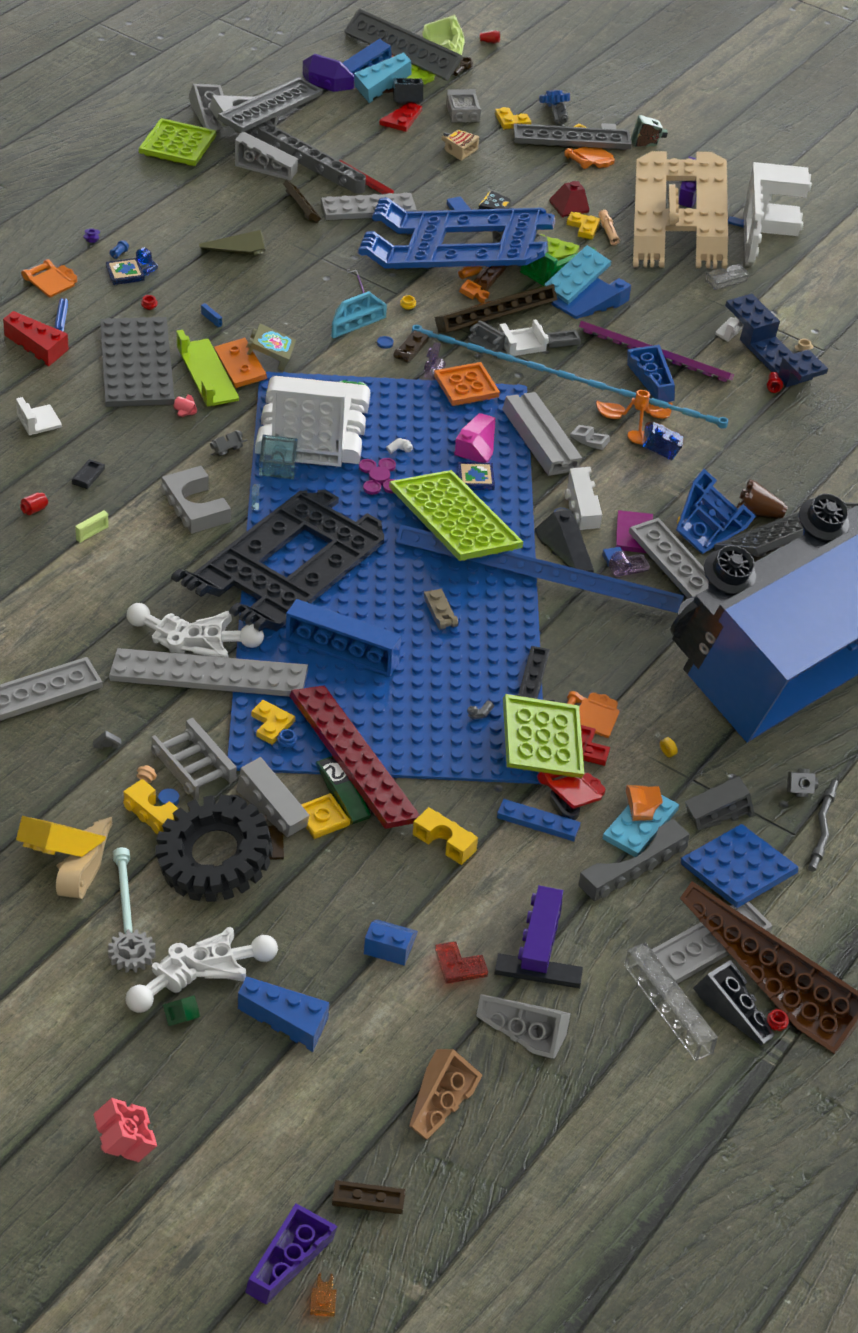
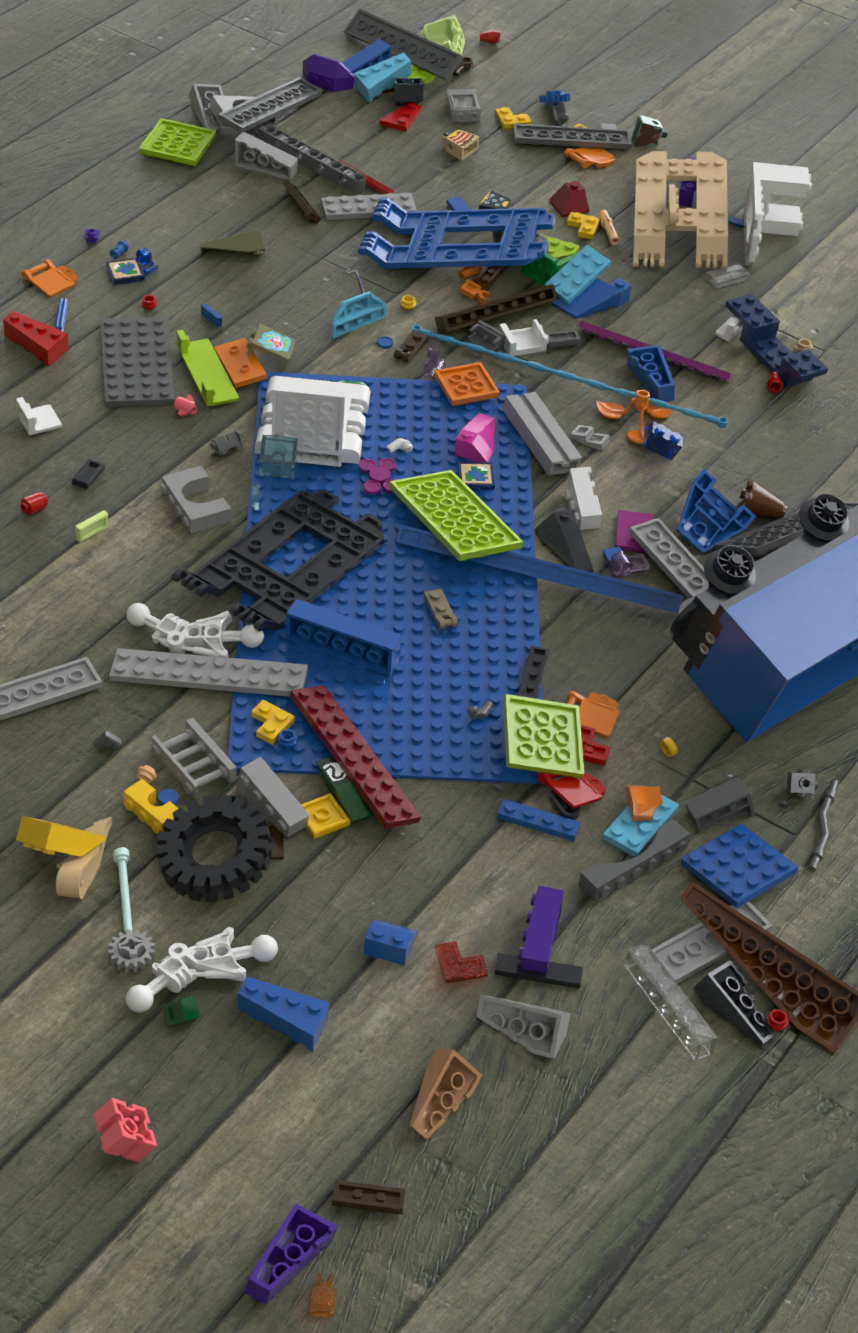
yellow arch [413,807,478,865] -> none

